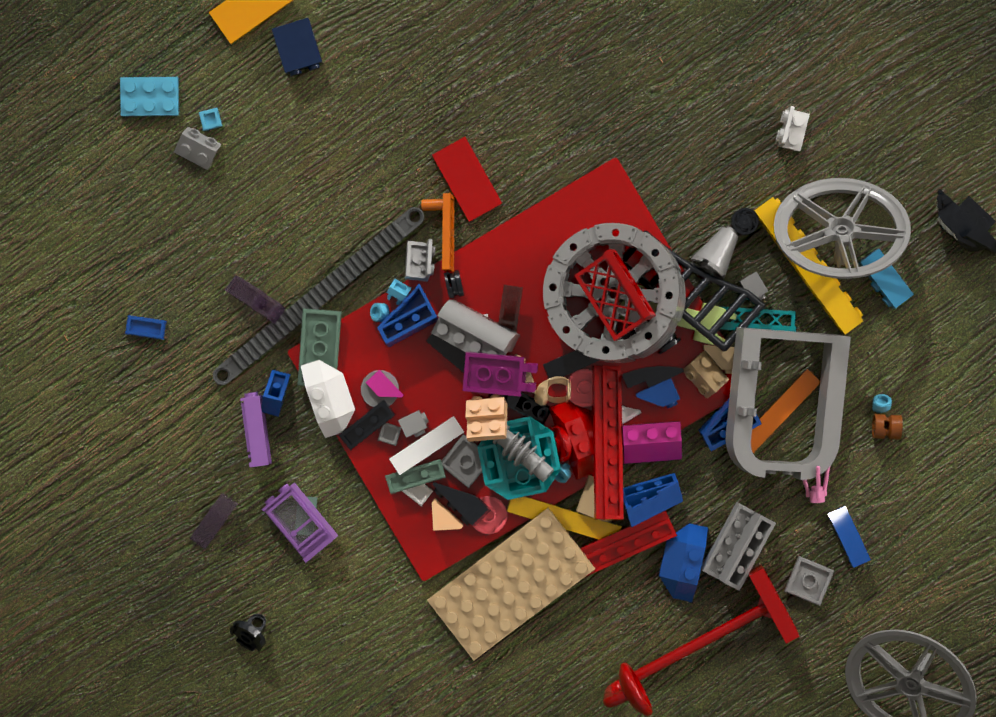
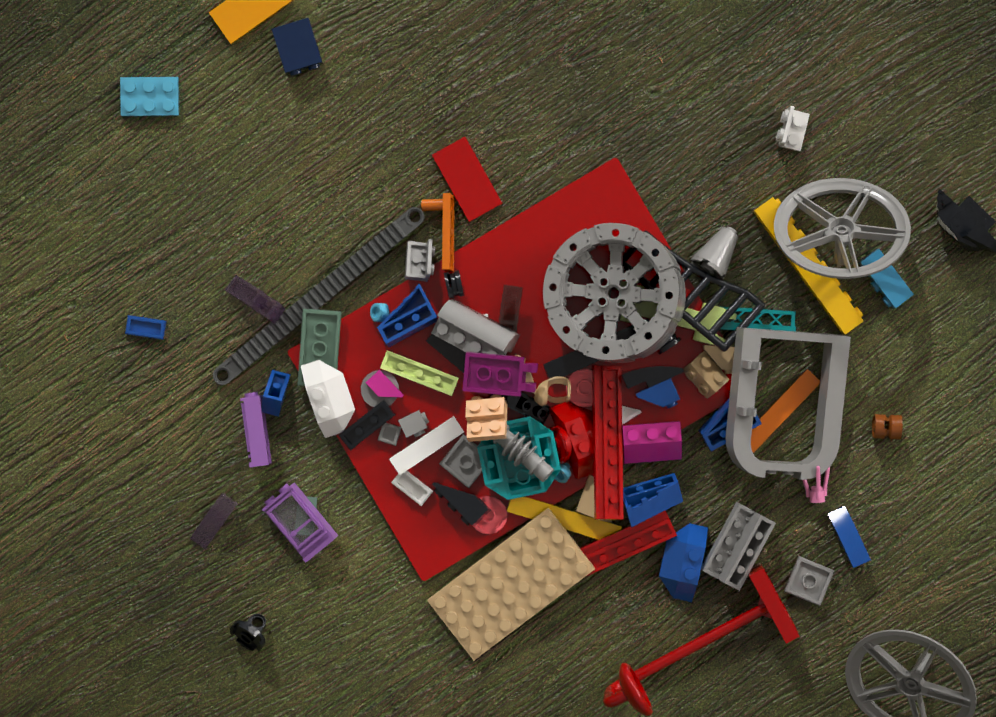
light grey bracket [174,127,221,170] -> none
medium azure tile [199,108,223,131] -> none
sand green tile [385,459,446,494] -> none
medium azure tile [386,279,411,305] -> none
light nougat slope [432,498,464,531] -> none
red fence [574,249,656,341] -> none
black wheel [731,208,759,235] -> none
light grey brick [739,272,768,302] -> none
medium azure tile [872,394,892,413] -> none
none -> yellowish green plate [380,350,459,396]

